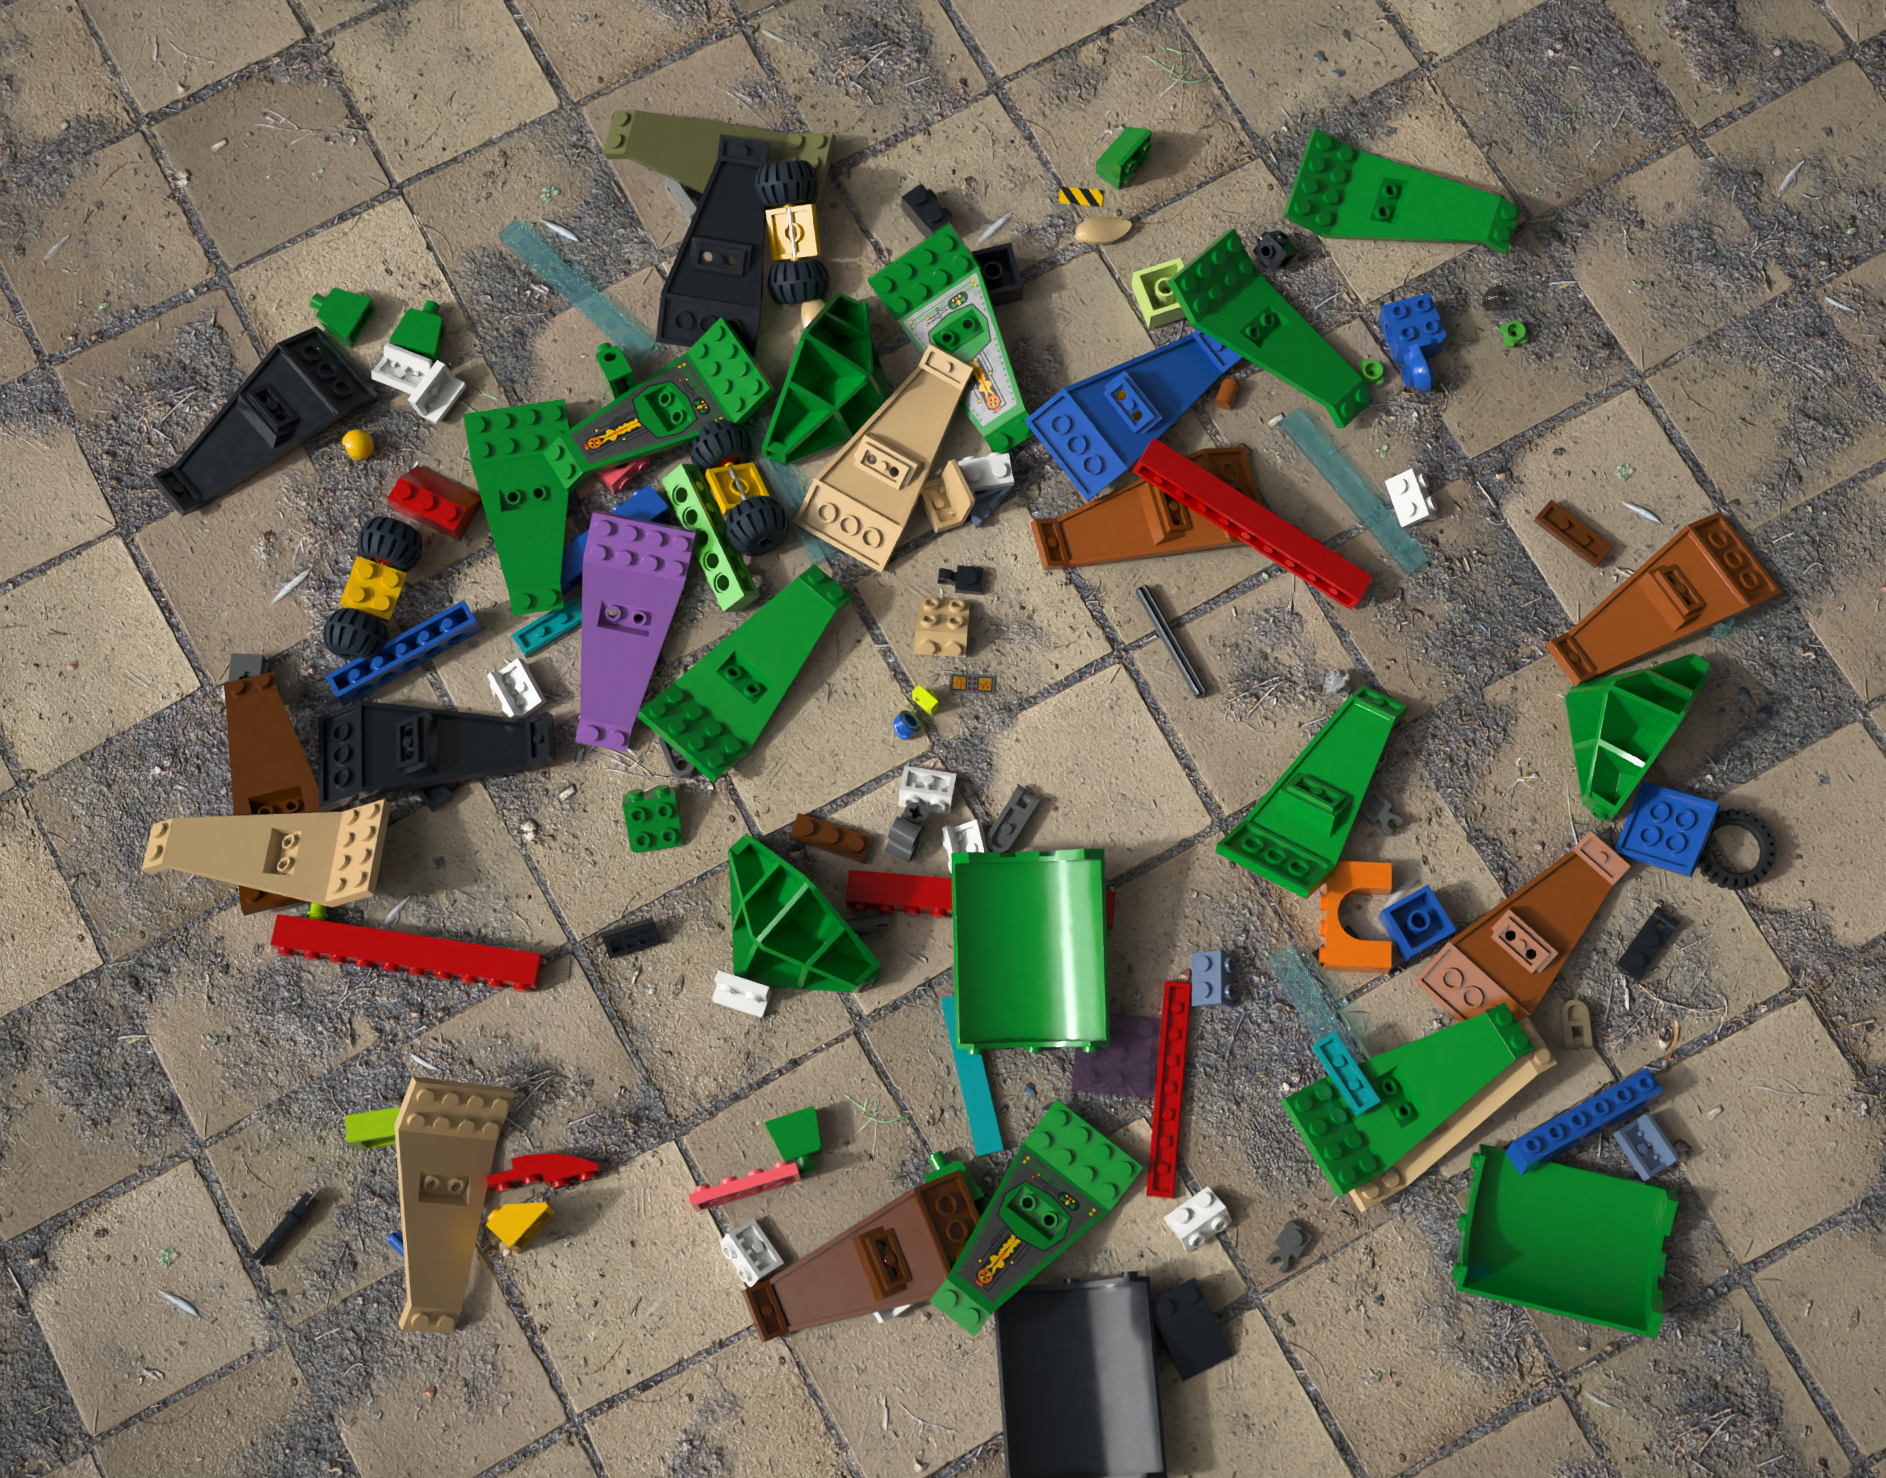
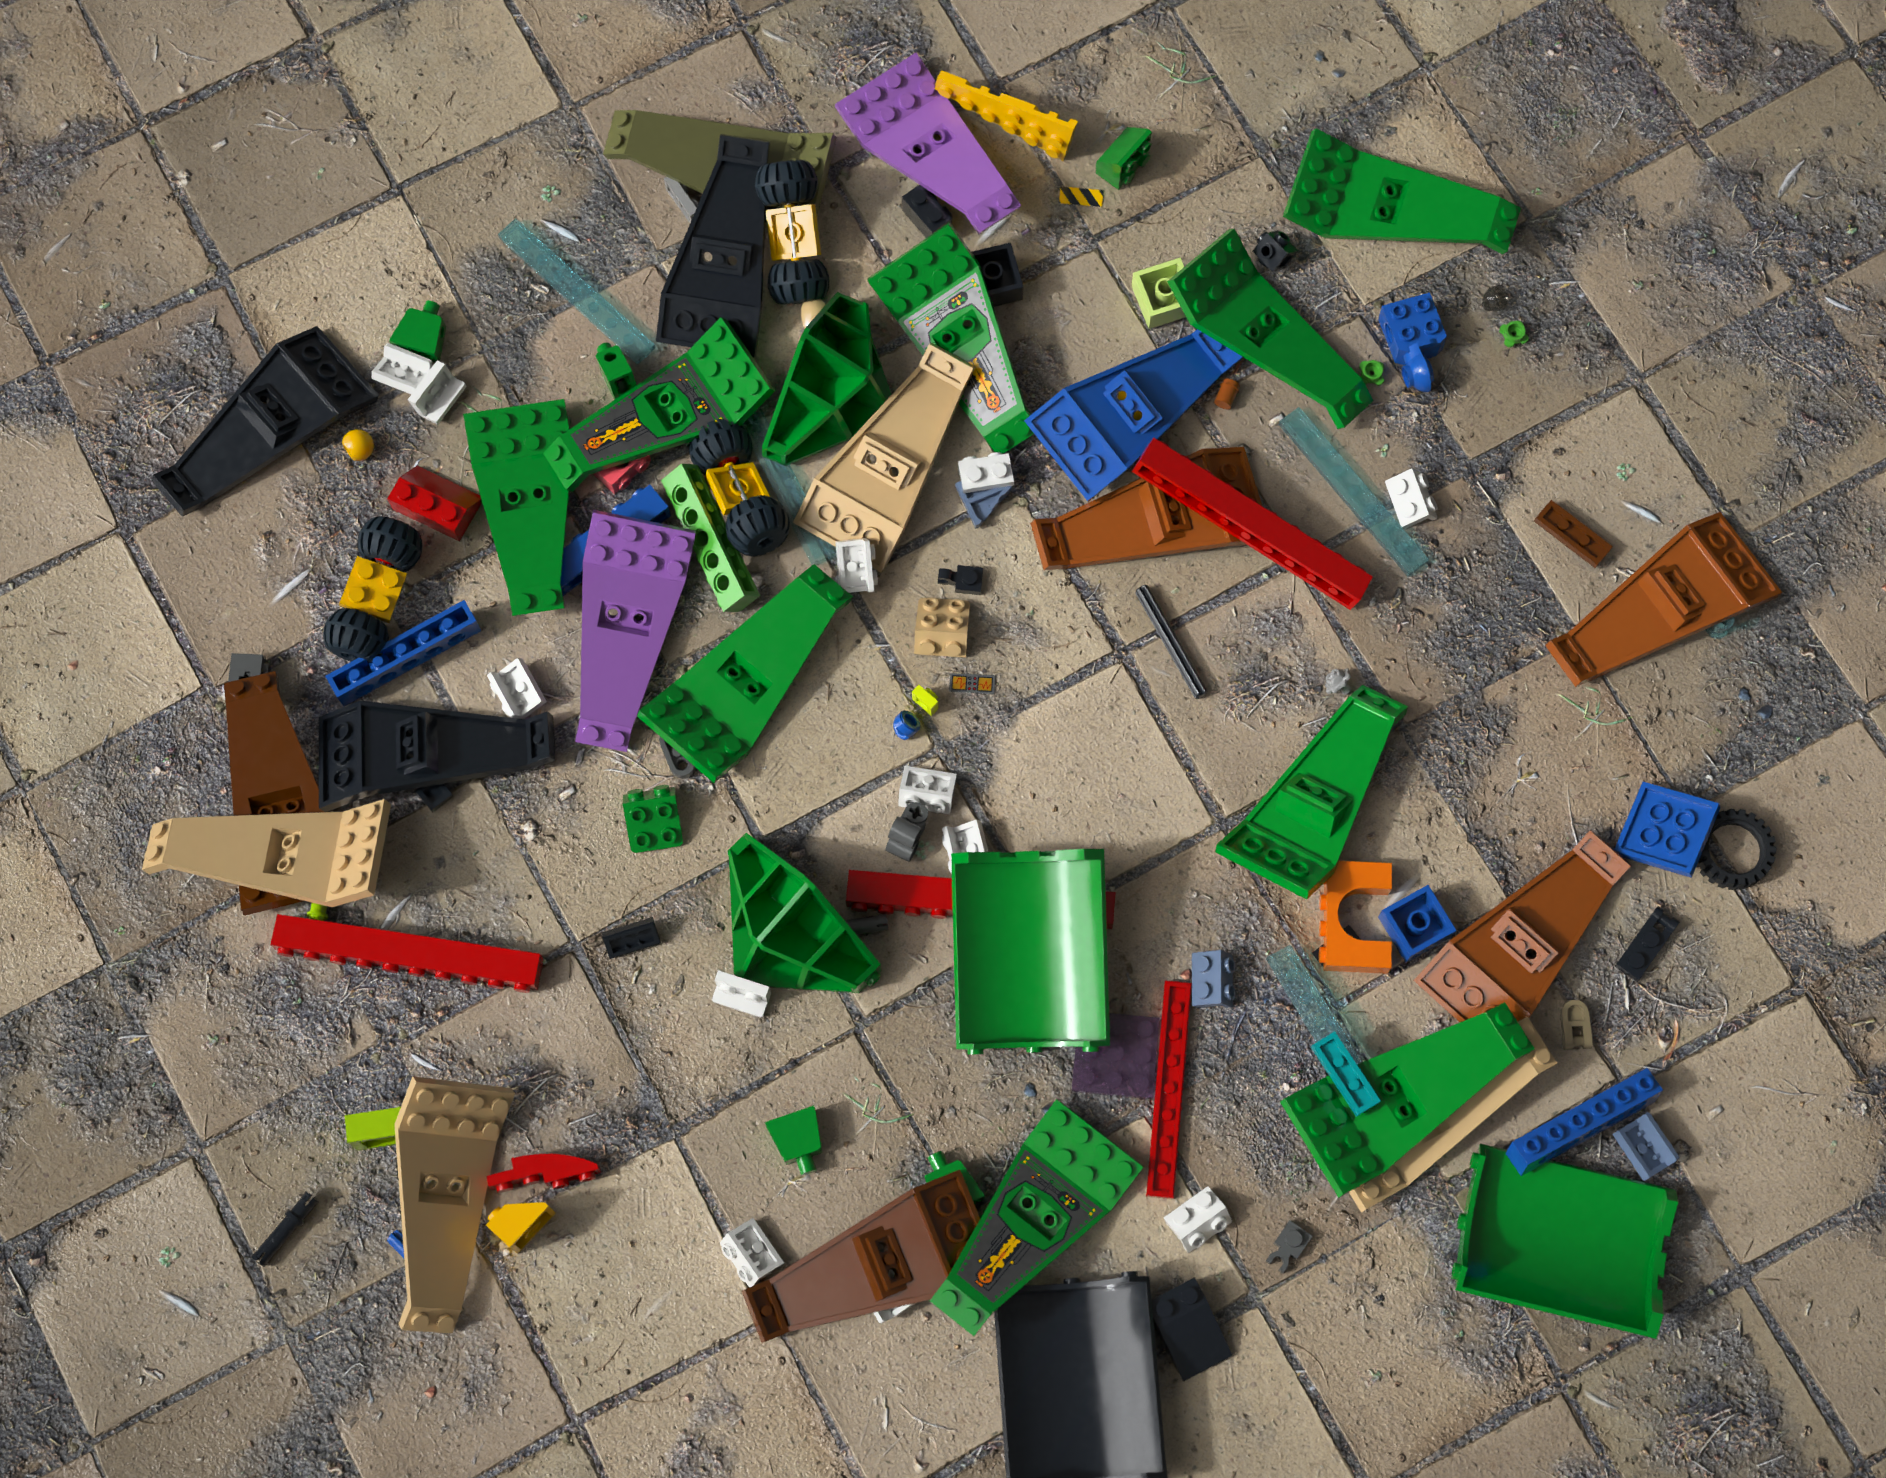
green torso [310,288,376,348] -> none
teal tile [512,595,582,658] -> none
coral plate [688,1160,802,1212] -> none
reddish brown plate [789,813,873,864] -> none
tan bracket [919,459,975,533] -> none
teal tile [940,995,1004,1157] -> none
dark grey plate [986,785,1042,853] -> none
tan arm [1075,217,1132,245] -> none
dark grey plate [1359,787,1403,837] -> none
green panel [1564,652,1715,822] -> none
none -> medium lavender wing [835,53,1021,235]
none -> white bracket [835,538,878,593]
none -> yellow wing [935,71,1078,161]

